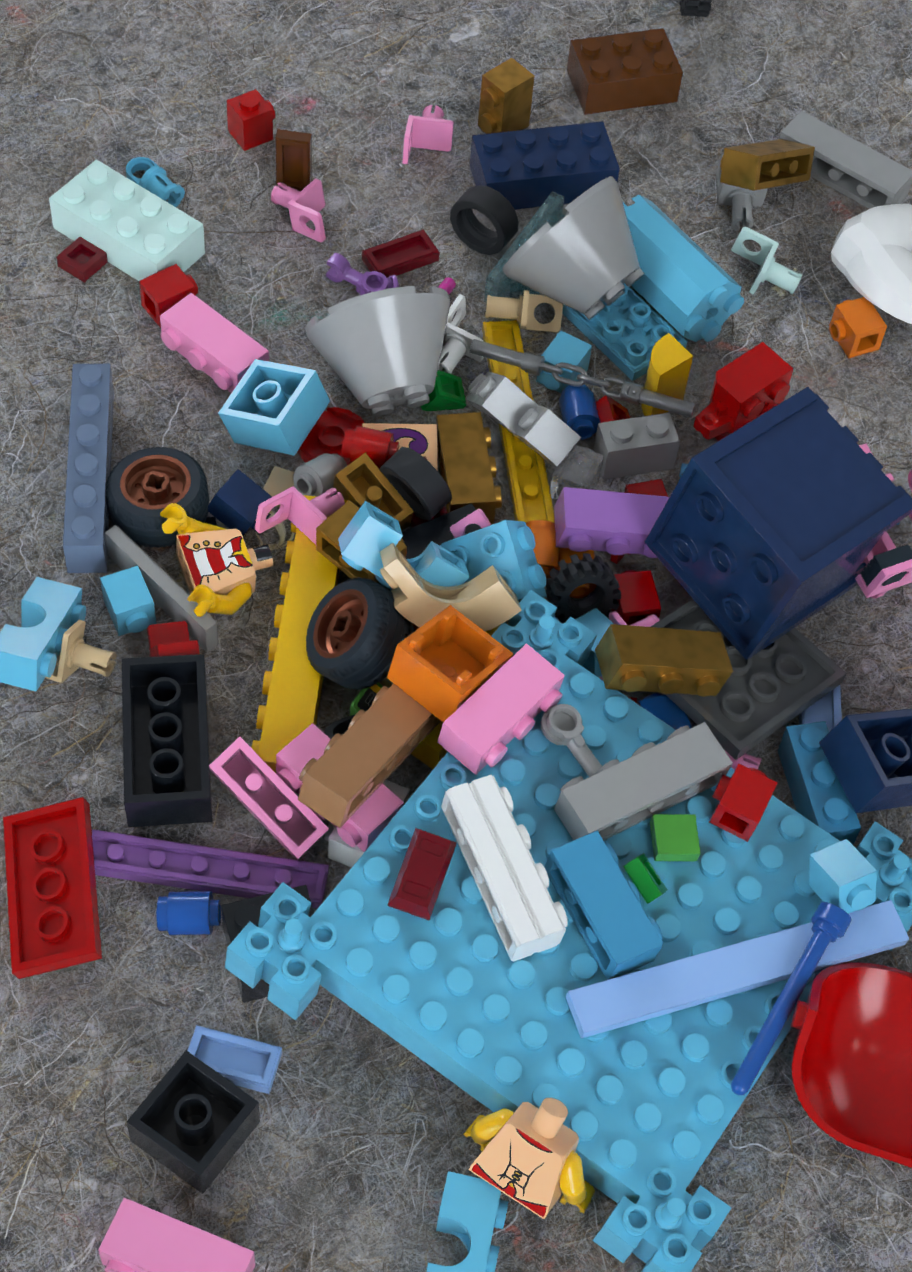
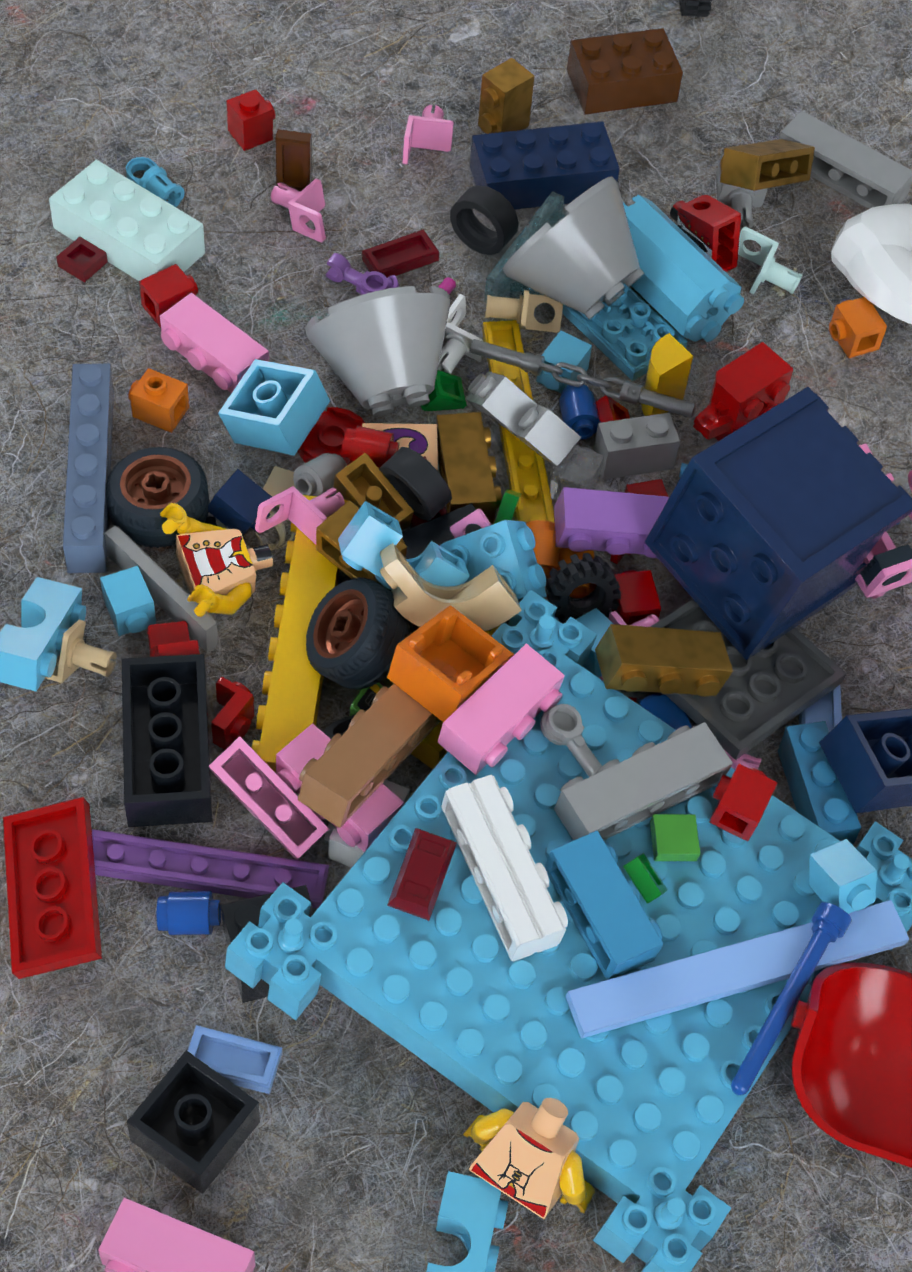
none -> orange brick [128,368,190,433]
none -> red bracket [211,677,255,750]
none -> green tile [494,489,521,524]
none -> red torso [670,195,741,272]

